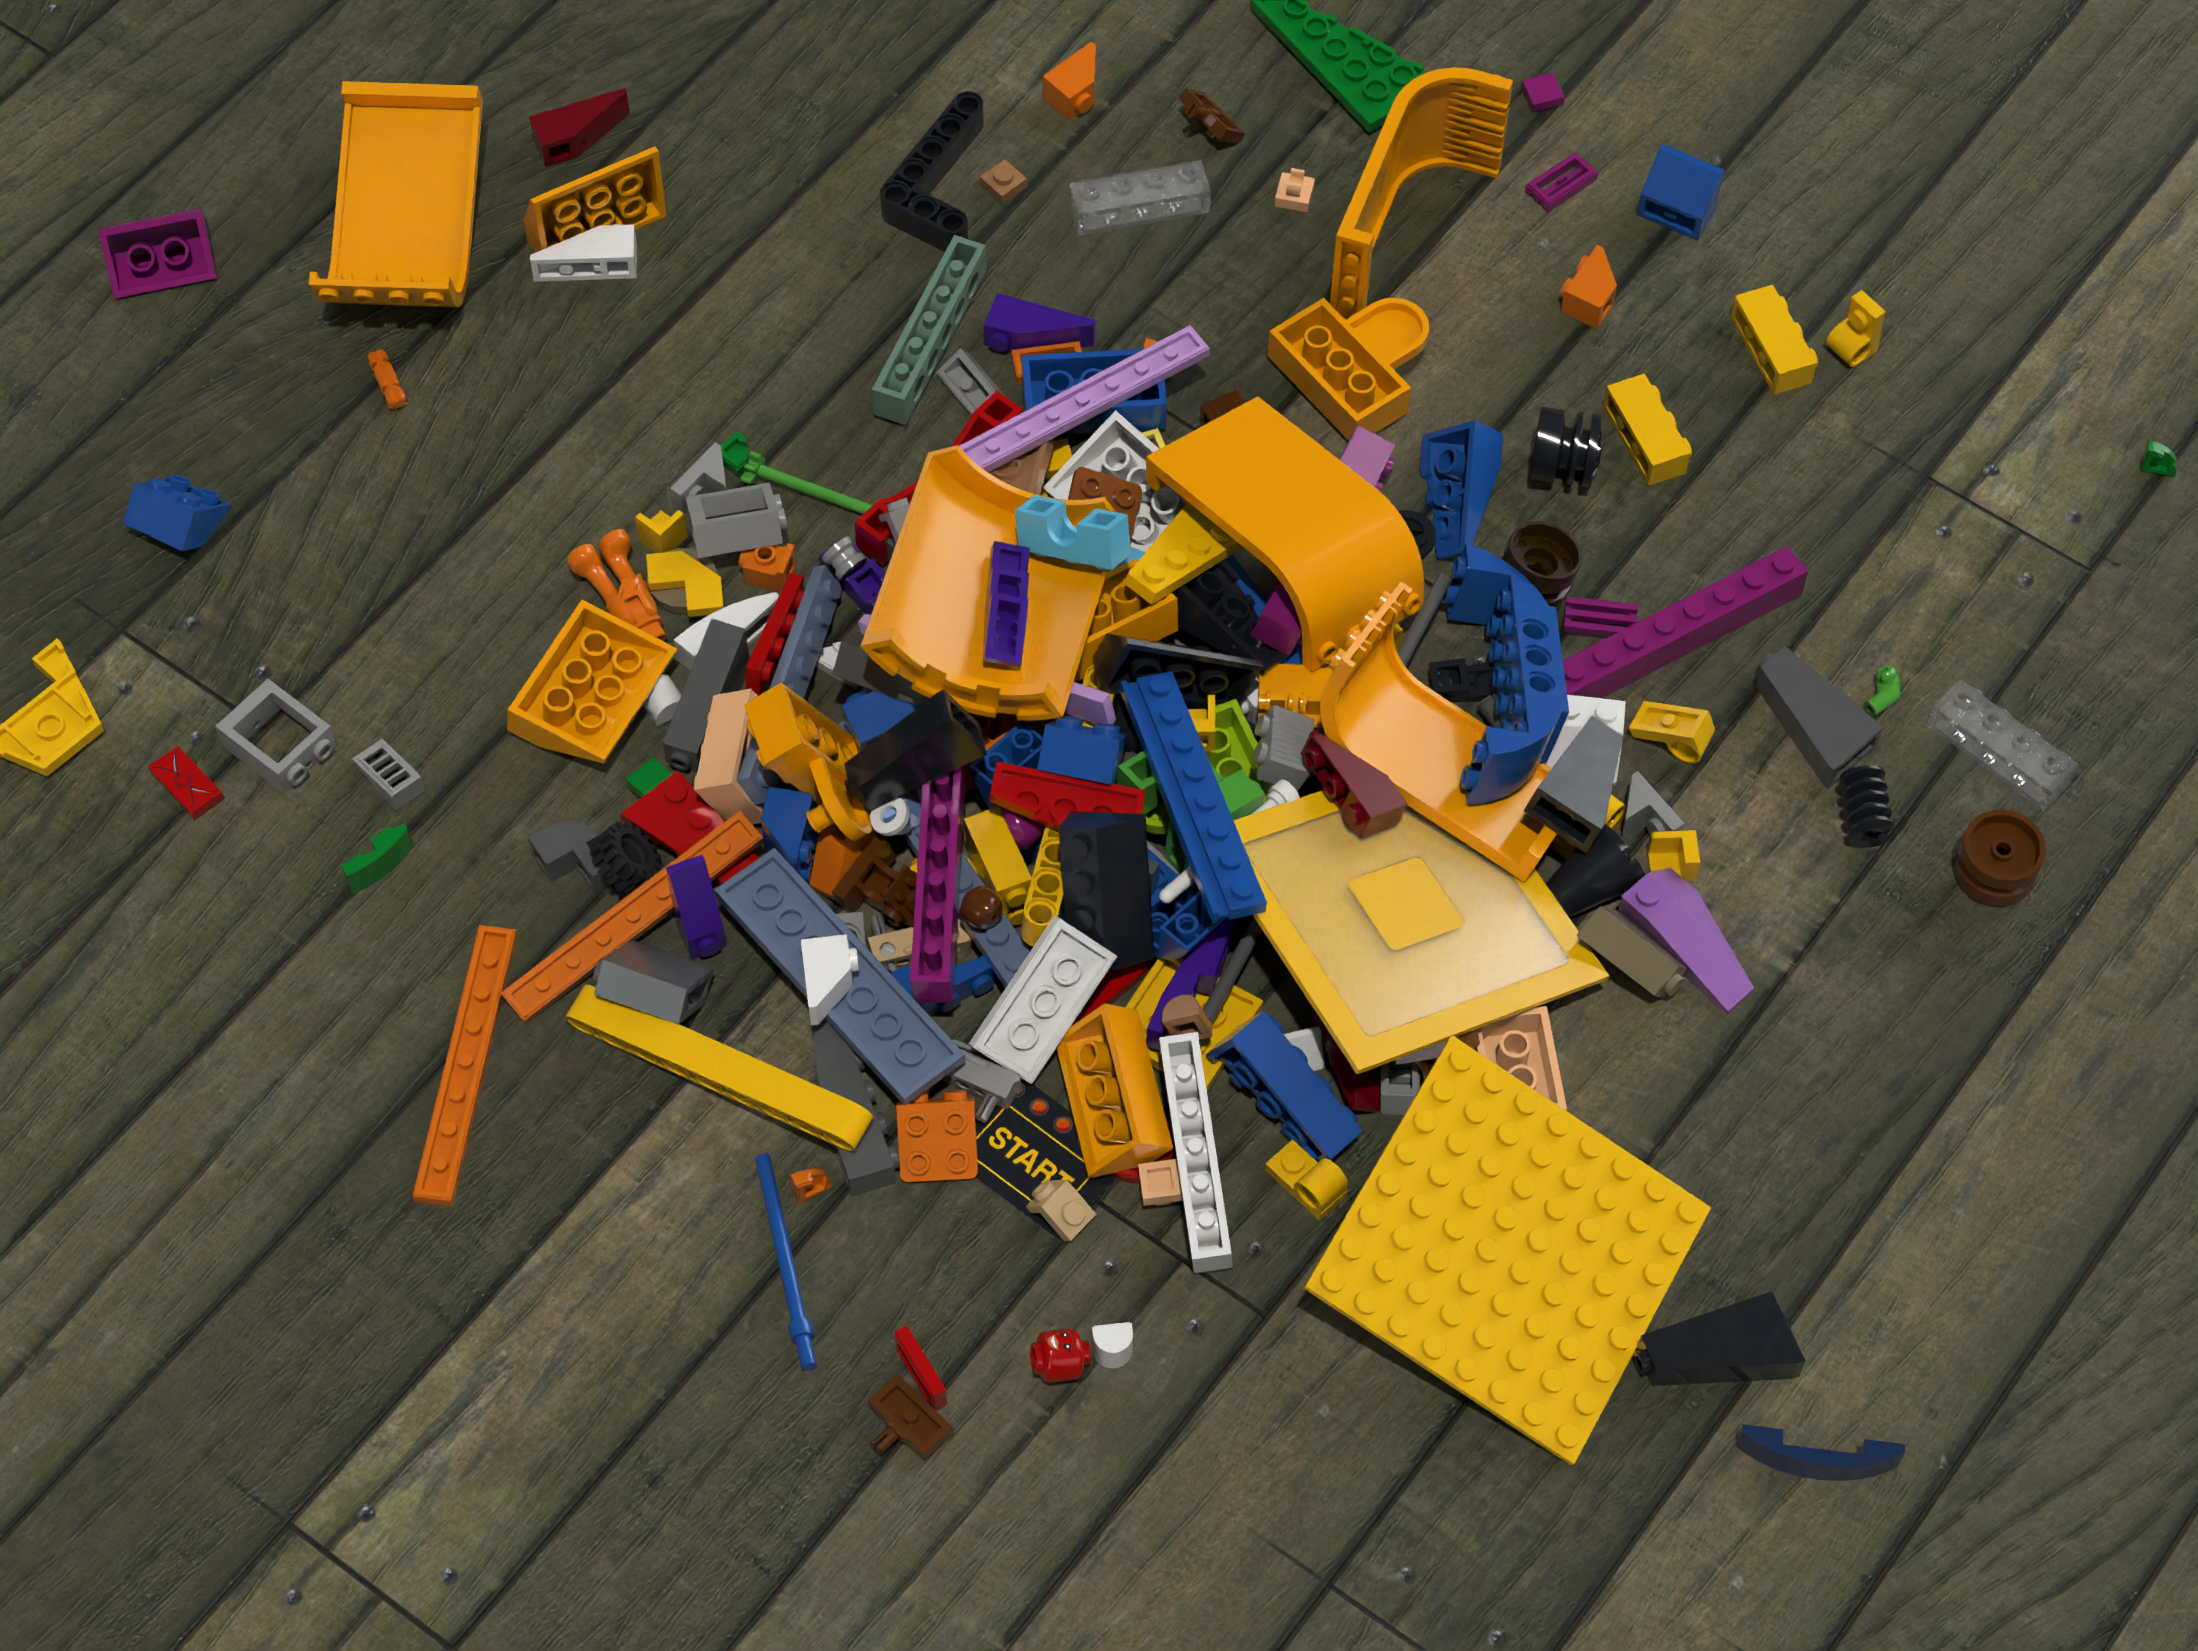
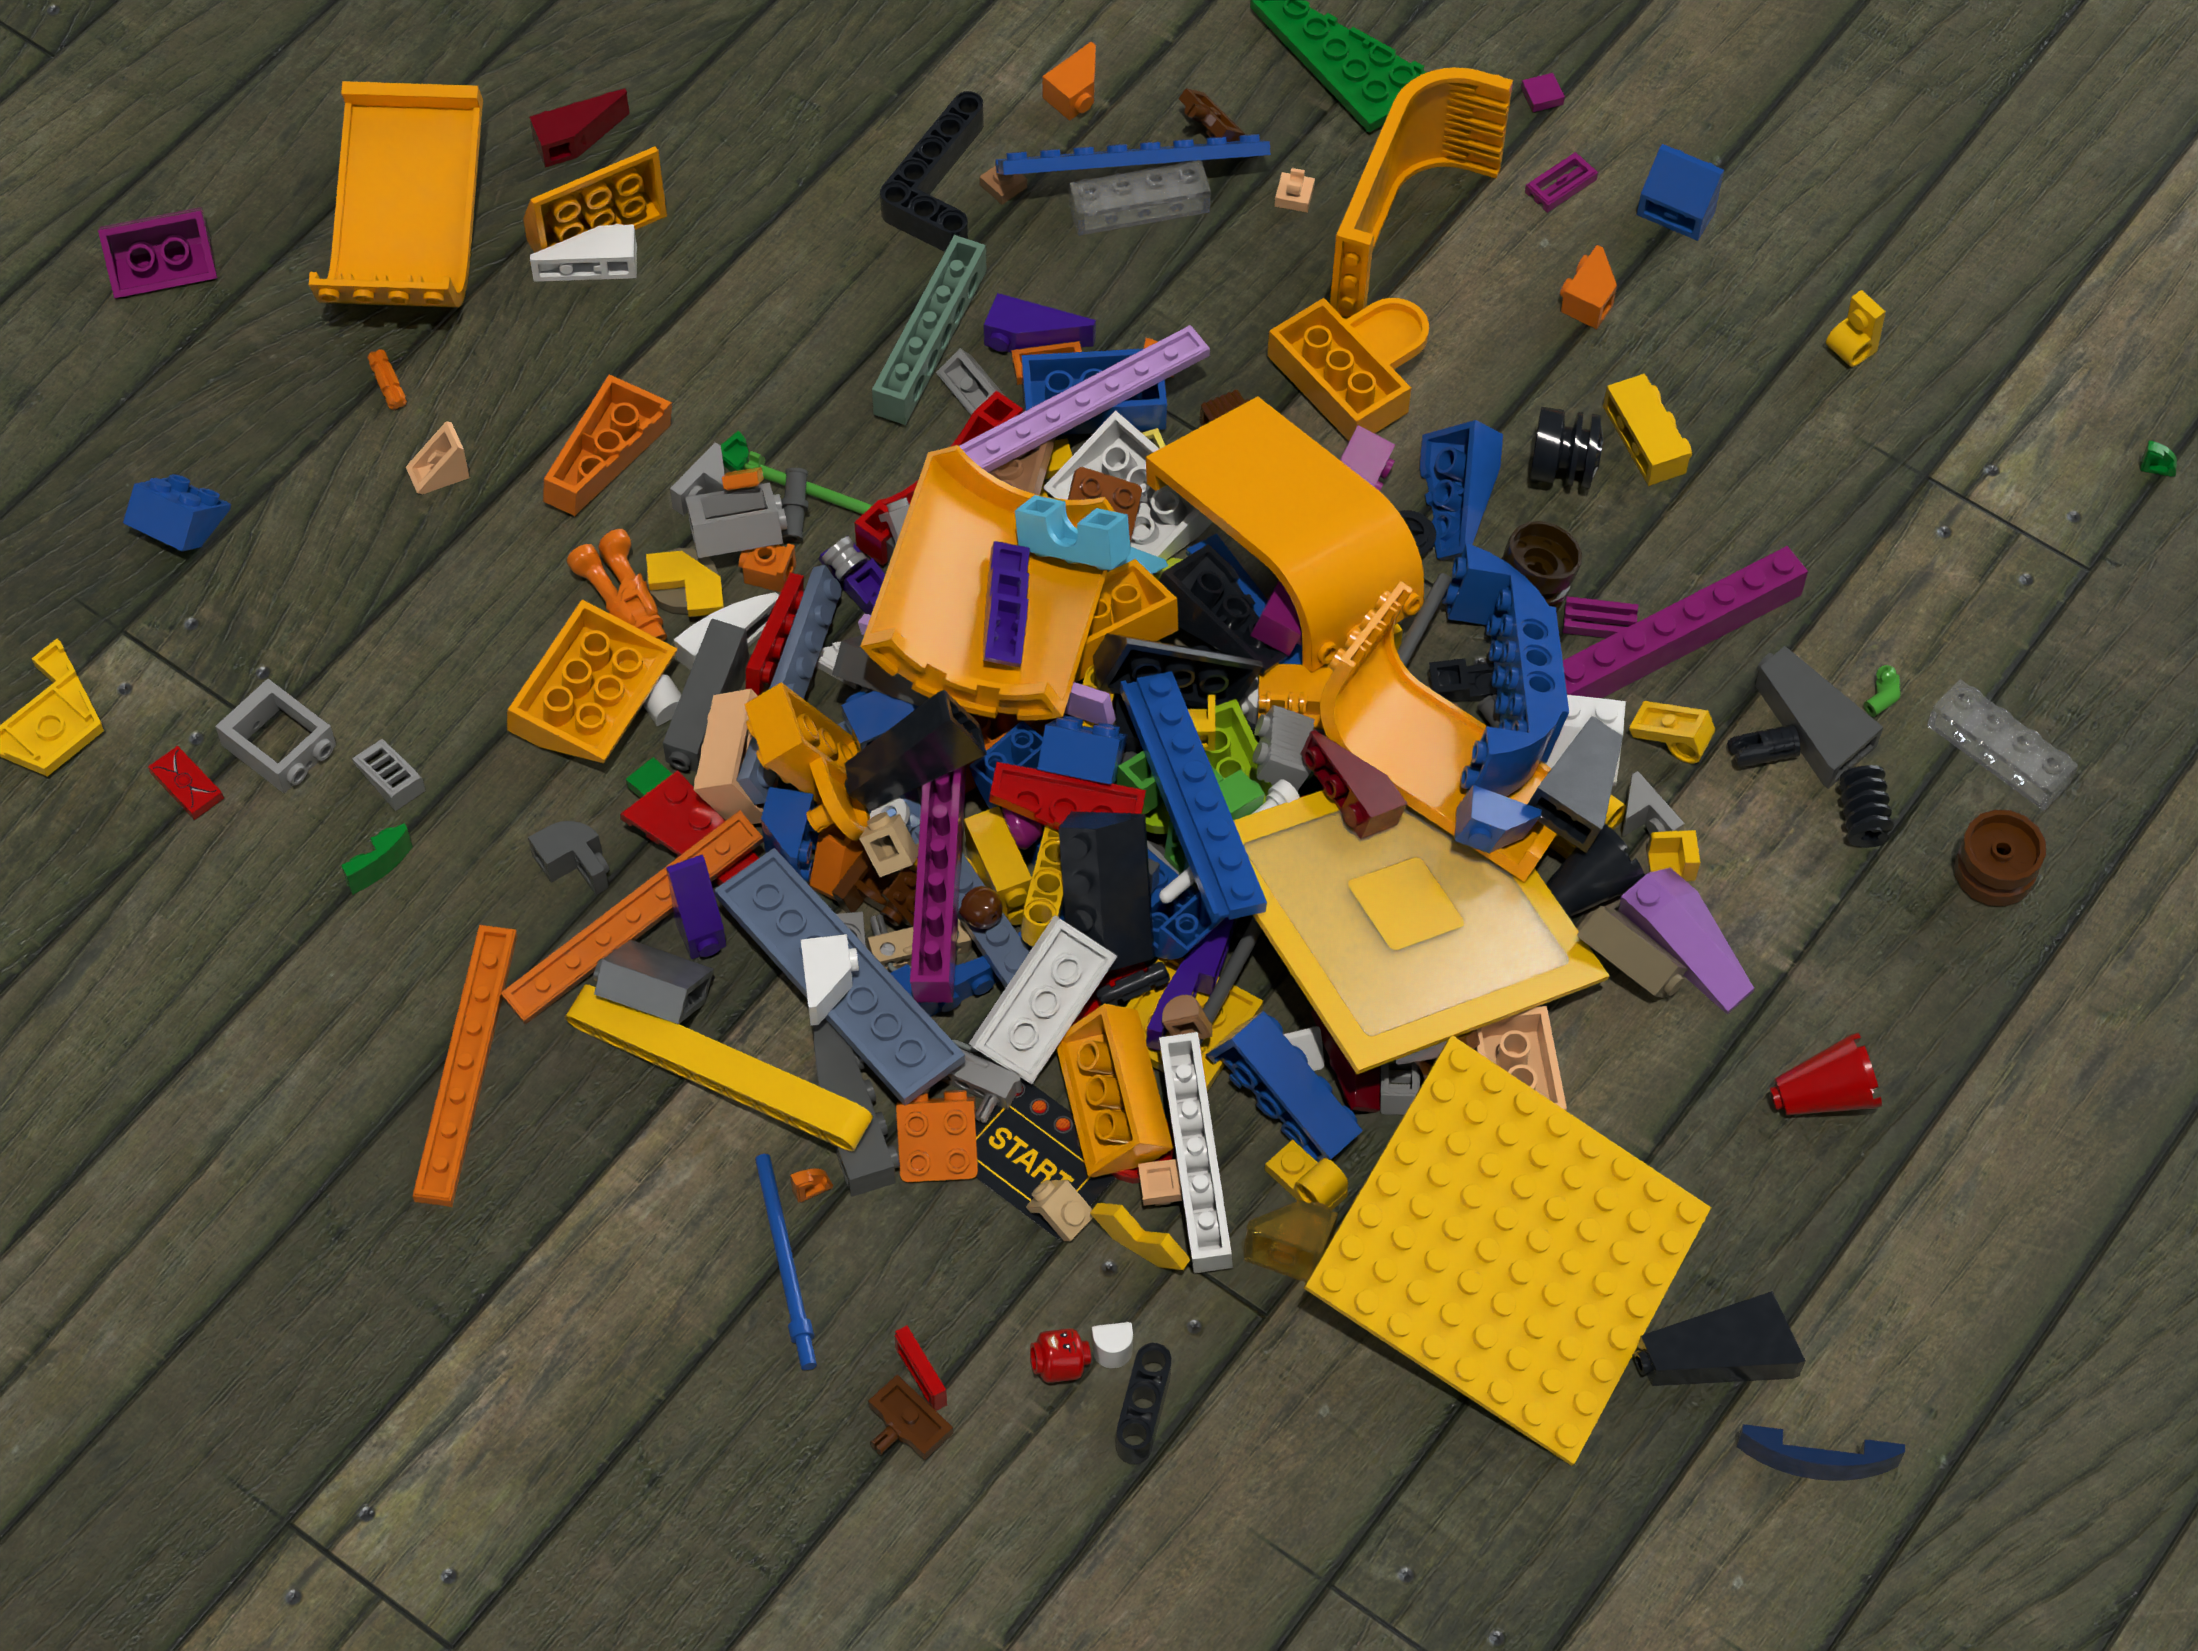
black tyre [590,821,662,894] -> none
yellow panel [634,510,688,553] -> none
yellow wing [1125,502,1242,605] -> none
yellow brick [1730,284,1818,395] -> none
none -> light nougat slope [406,421,470,495]
none -> orange wedge [543,374,672,516]
none -> orange tile [722,467,764,490]
none -> dark grey pin [781,468,809,543]
none -> tan brick [859,812,919,877]
none -> blue plate [995,134,1271,175]
none -> yellow tile [1090,1203,1190,1270]
none -> black axle [1096,962,1170,1006]
none -> black beam [1116,1343,1172,1464]
none -> clear yellow slope [1244,1200,1338,1282]
none -> slope [1455,785,1542,853]
none -> black hinge [1727,724,1801,767]
none -> red cone [1769,1033,1882,1115]

